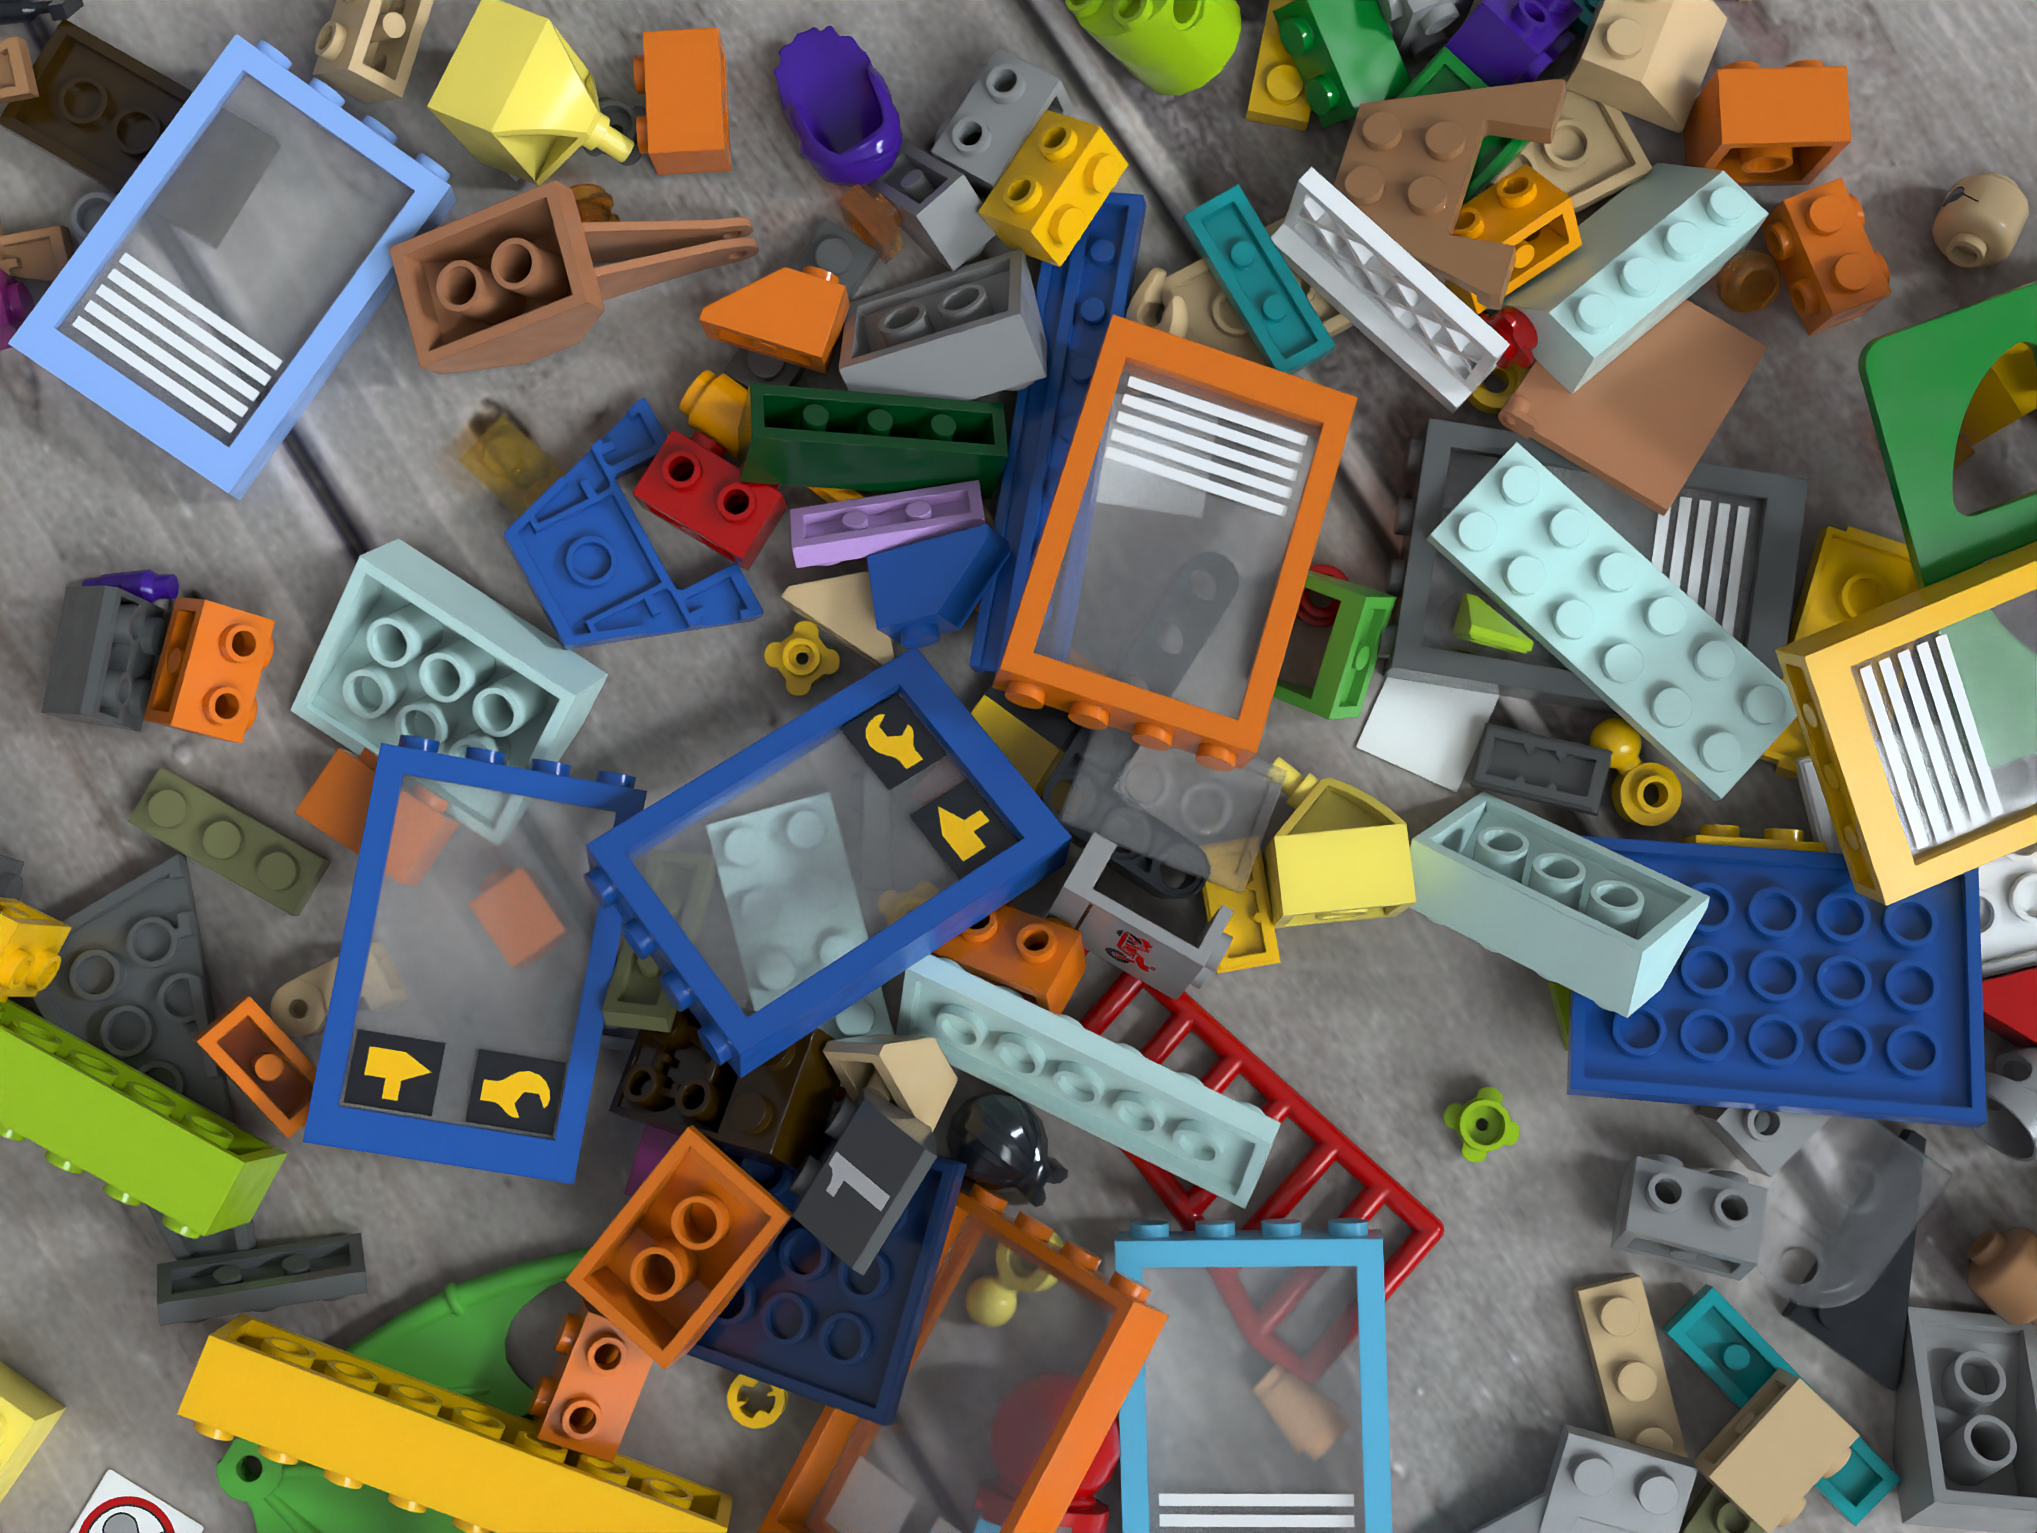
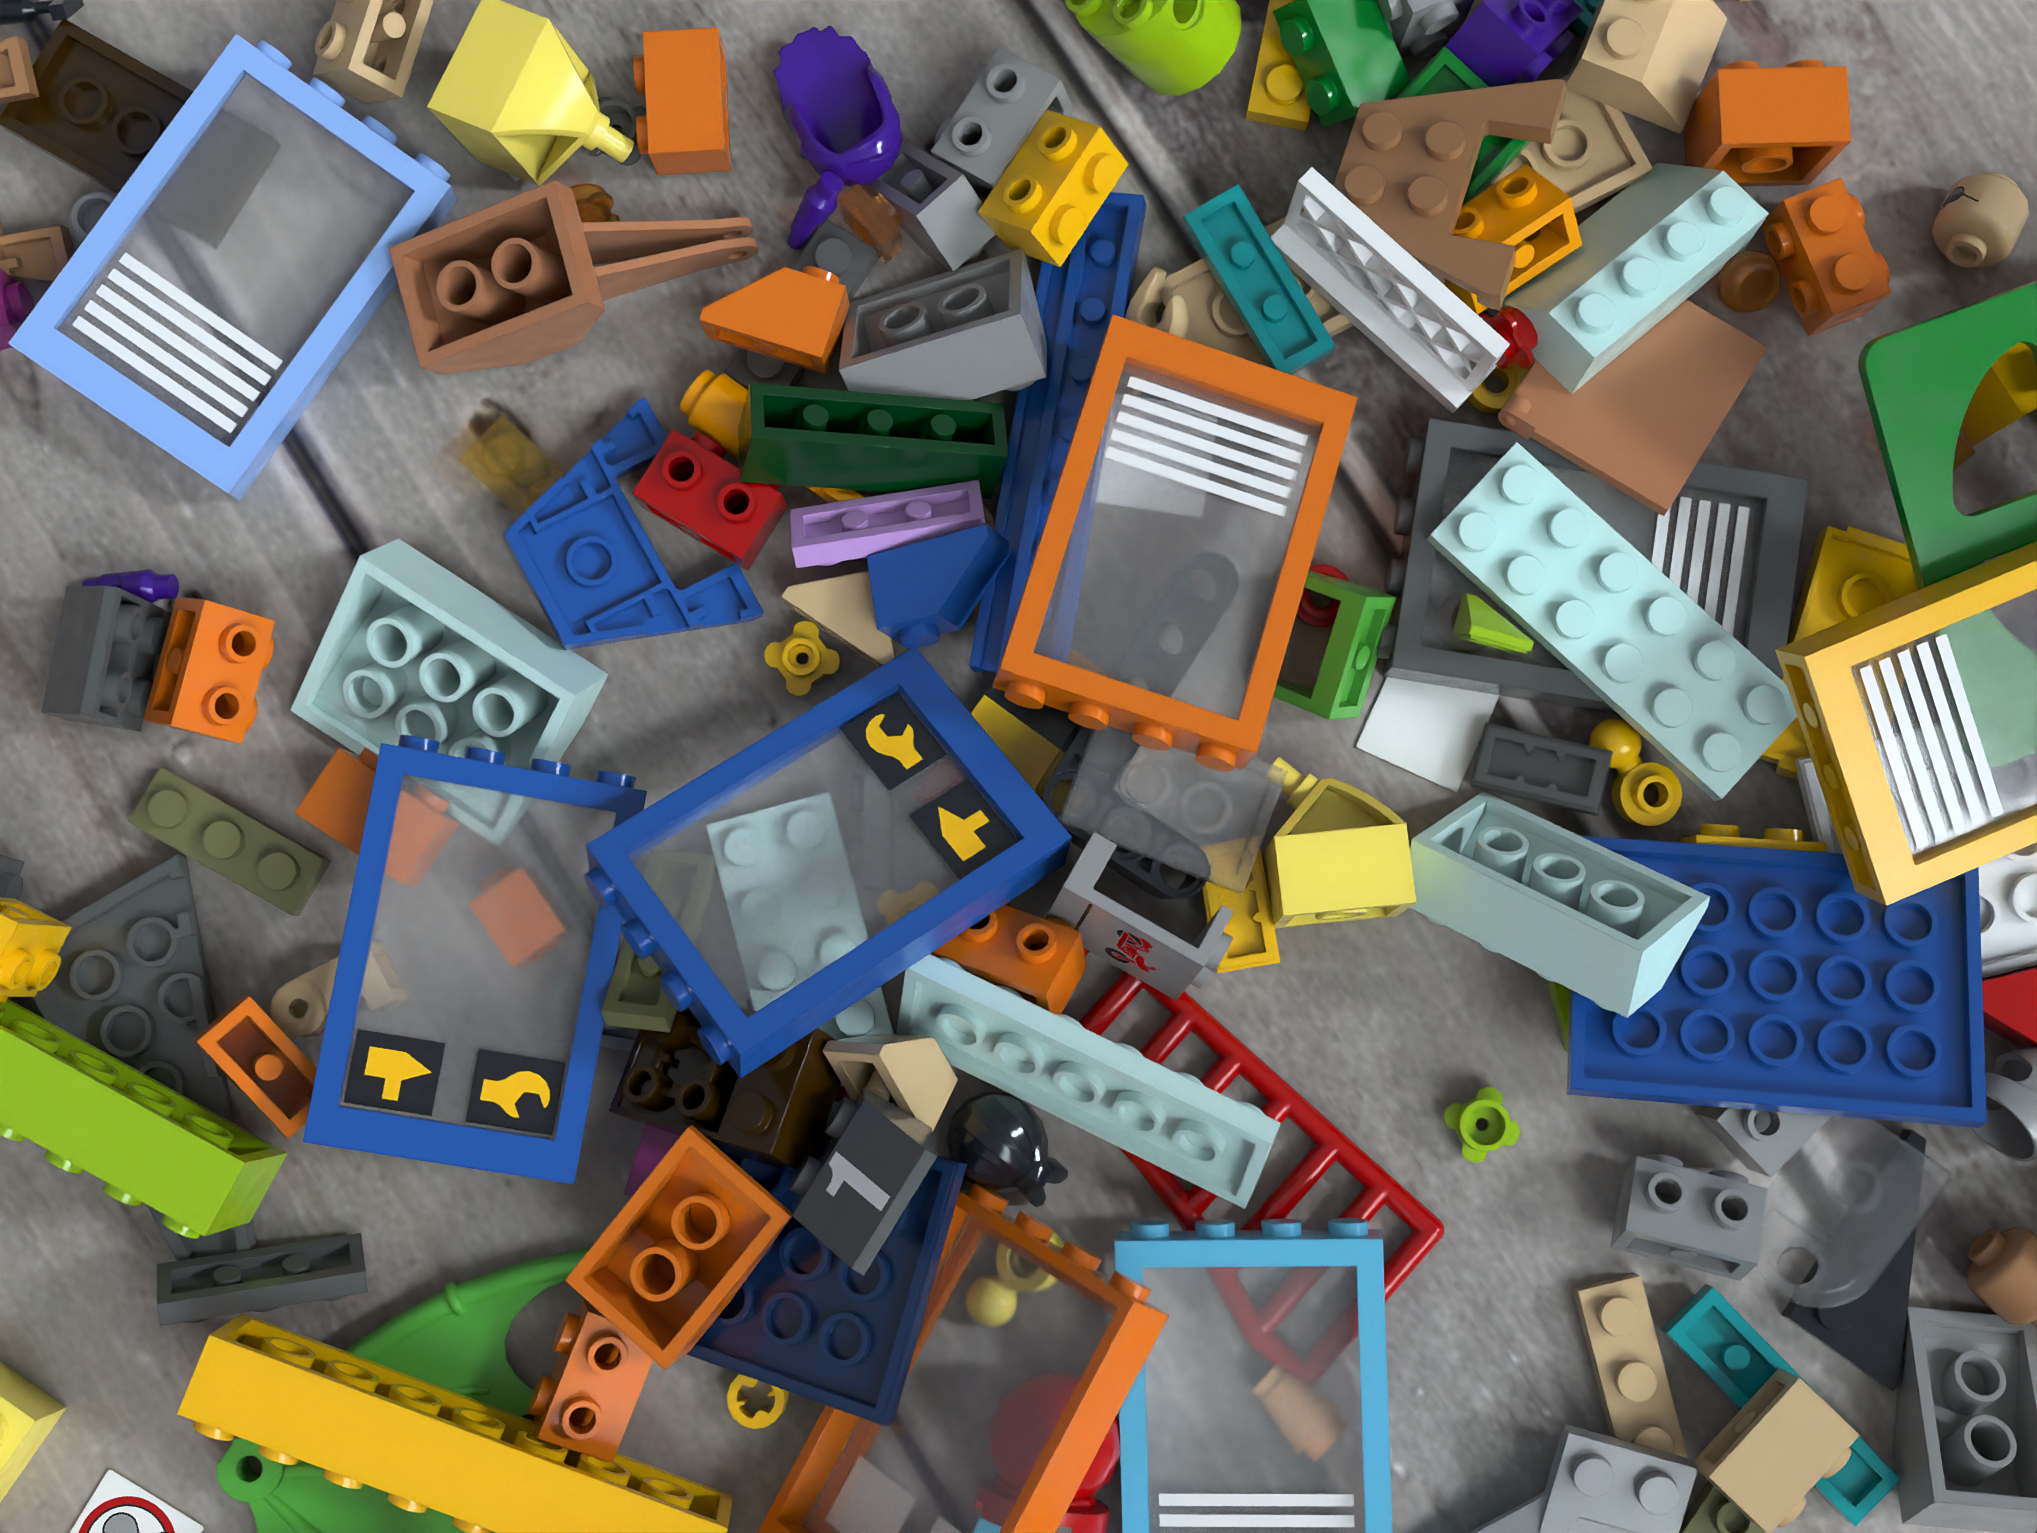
none -> dark purple piece [787,171,844,249]

